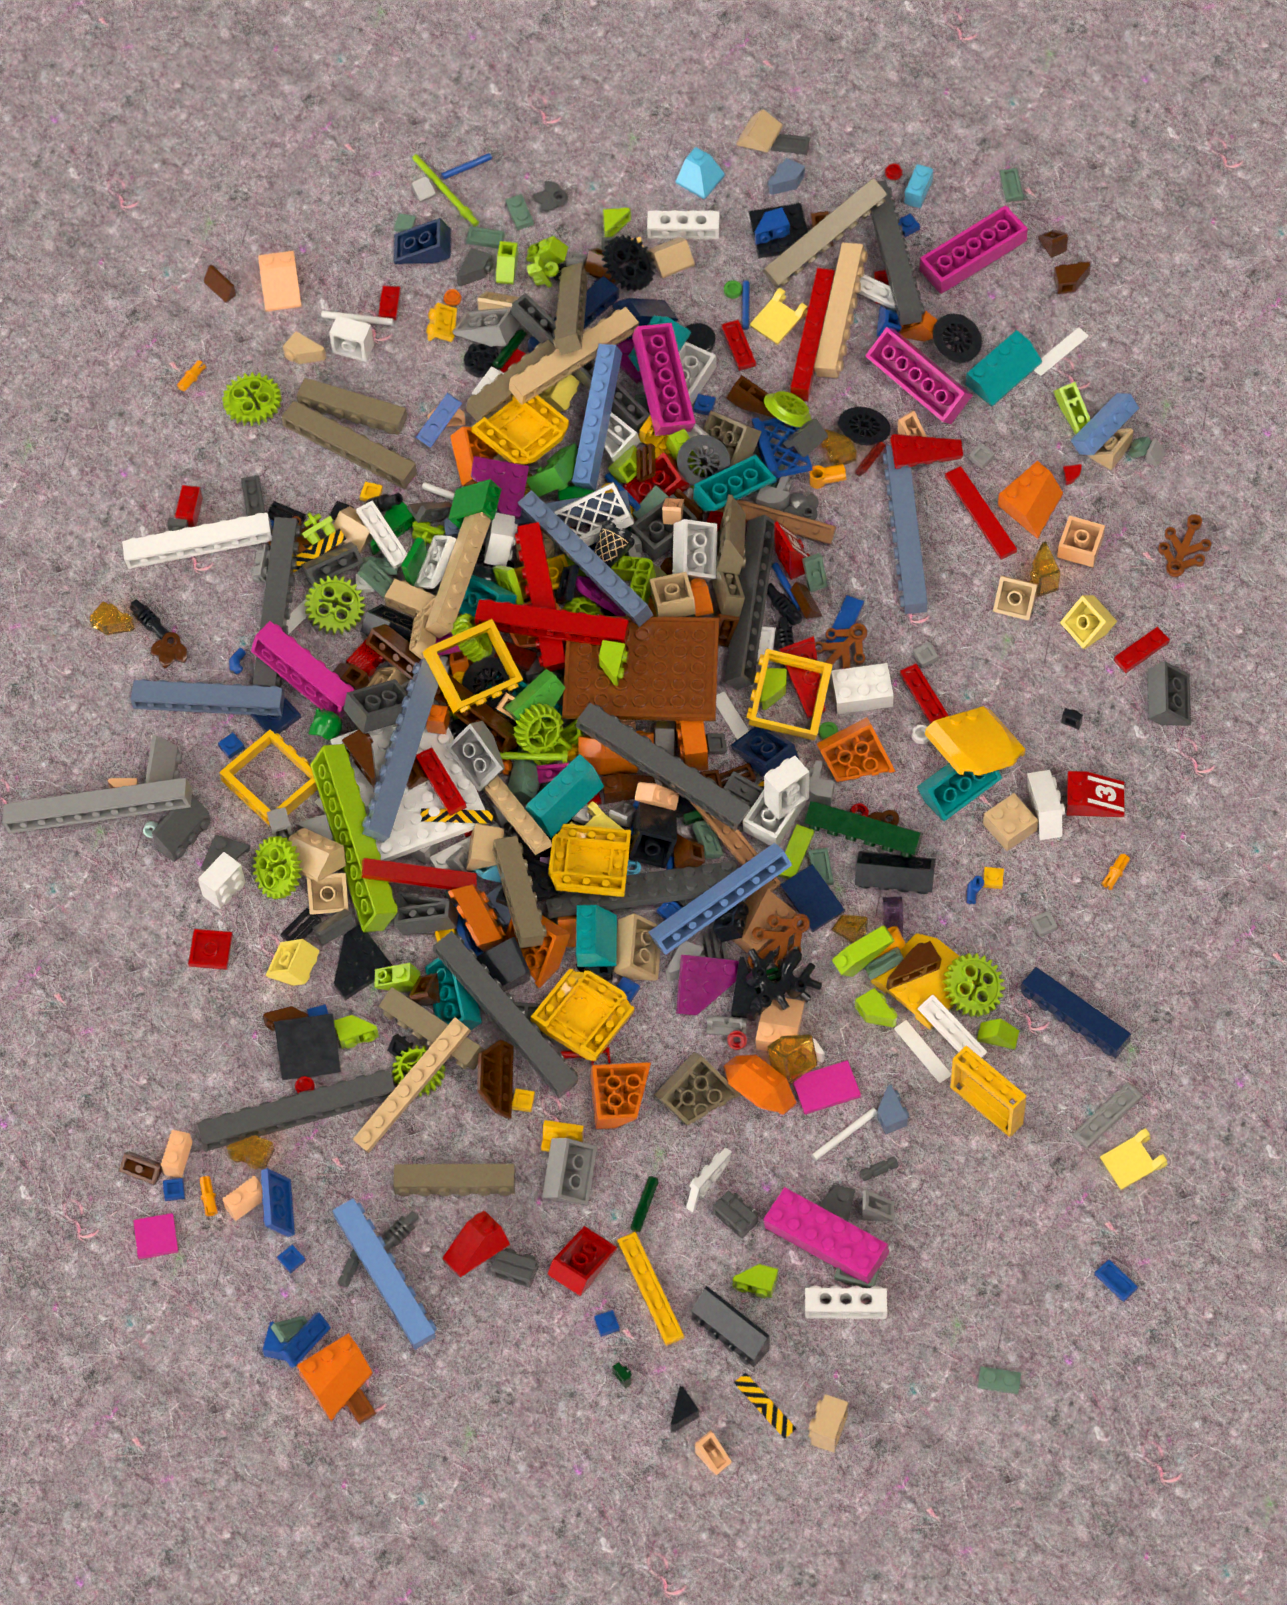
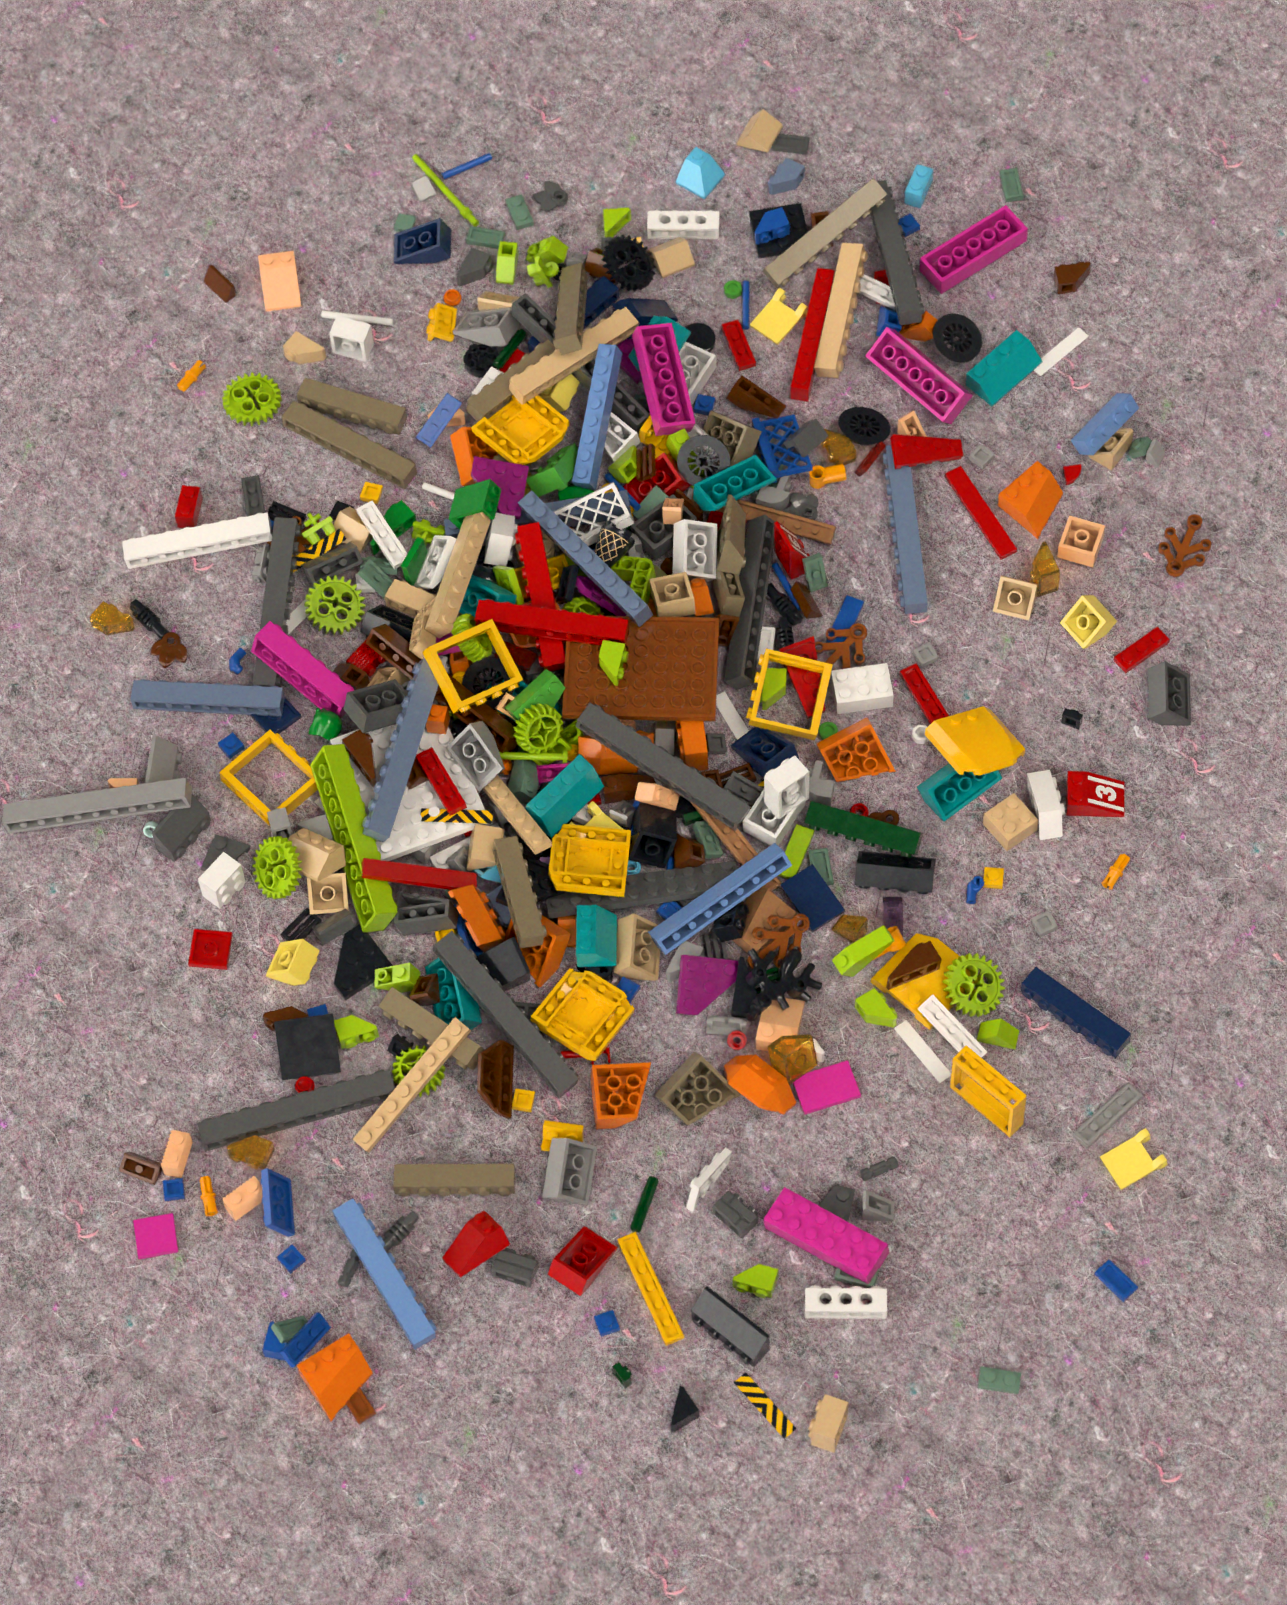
dark grey plate [167,518,189,531] -> none
black hinge [364,493,403,512] -> none
red plate [378,286,401,321] -> none
dark grey panel [407,501,452,523] -> none
light nougat slope [695,1431,732,1475] -> none
lime piece [764,391,812,427] -> none
white bar [812,1108,877,1161] -> none
sand green tile [865,947,904,980] -> none
sand blue slope [877,1085,909,1135] -> none
red plate [885,163,903,180] -> none
reddish brown slope [1038,229,1068,258] -> none
lime slope [1053,382,1091,434] -> none

